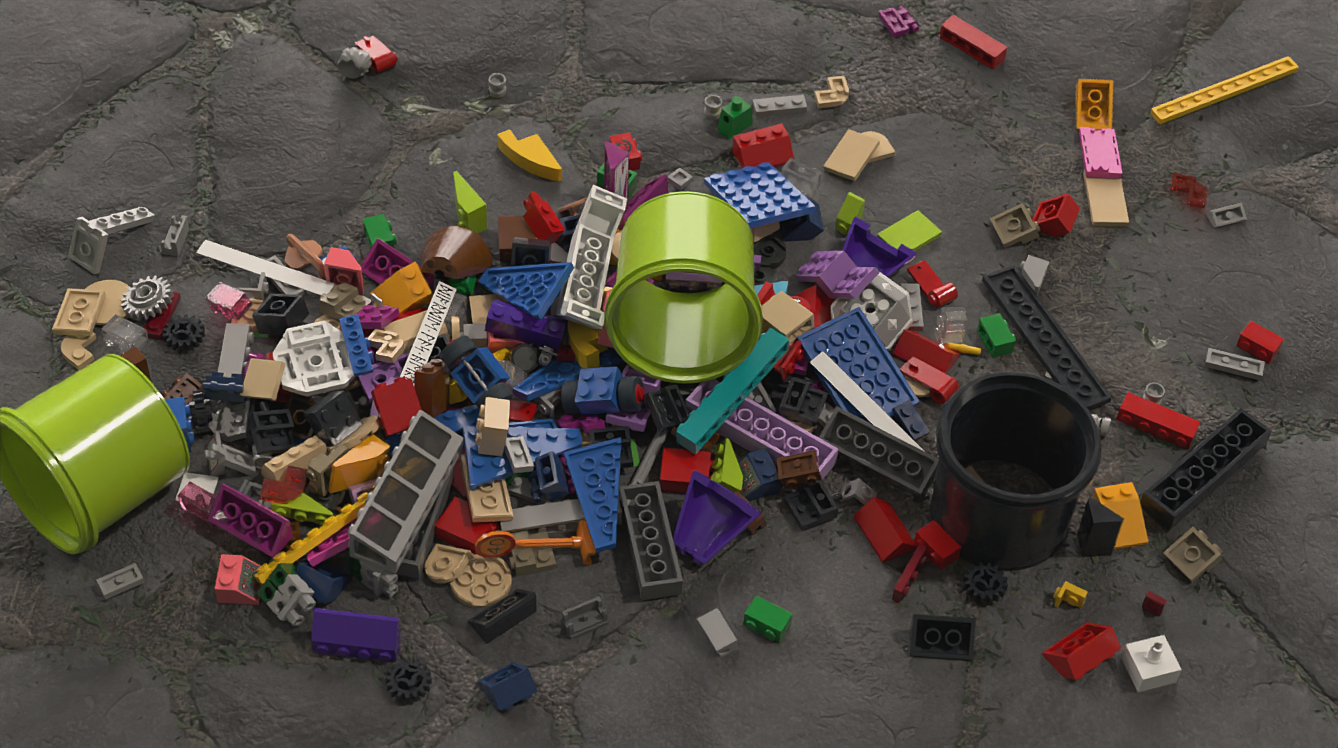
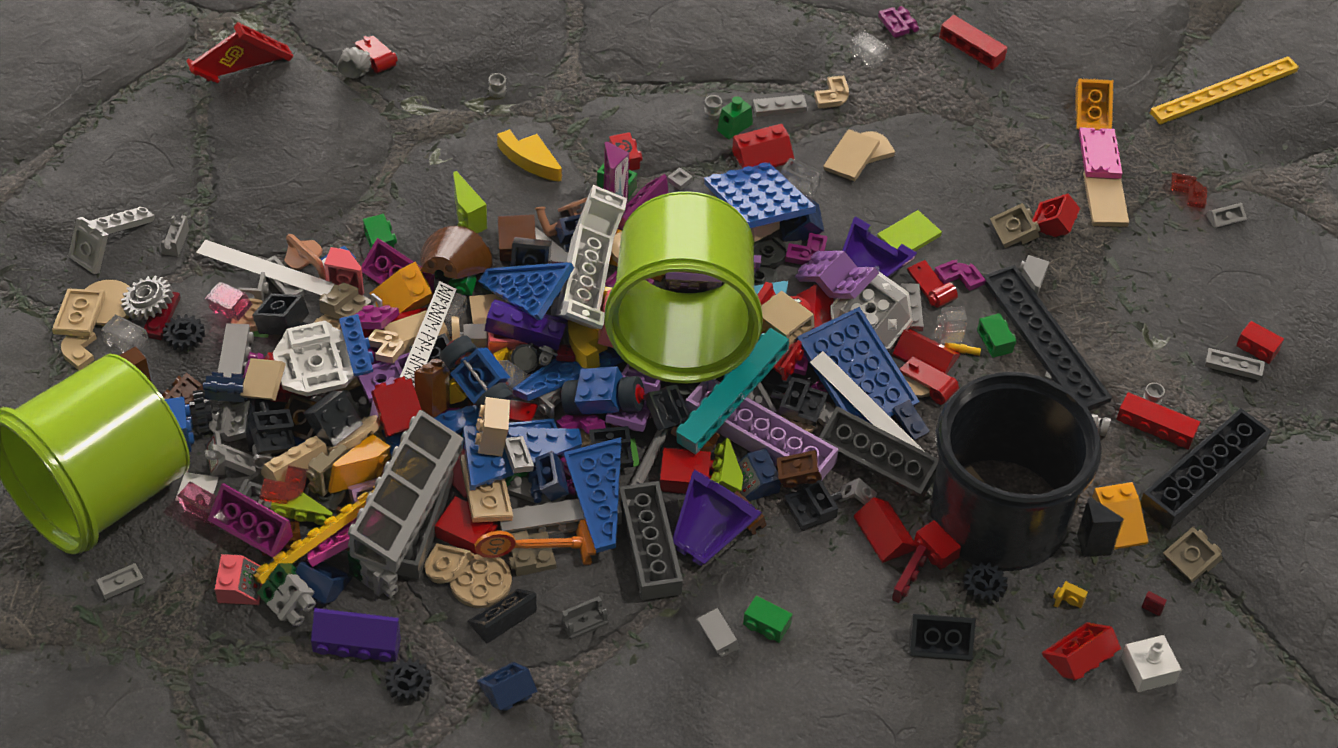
red hinge [523,191,565,243] -> none
lime slope [835,192,865,236] -> none
none -> red piece [186,22,294,83]
none -> magenta plate [785,233,828,265]
none -> clear brick [849,30,889,69]
none -> magenta plate [934,260,986,291]

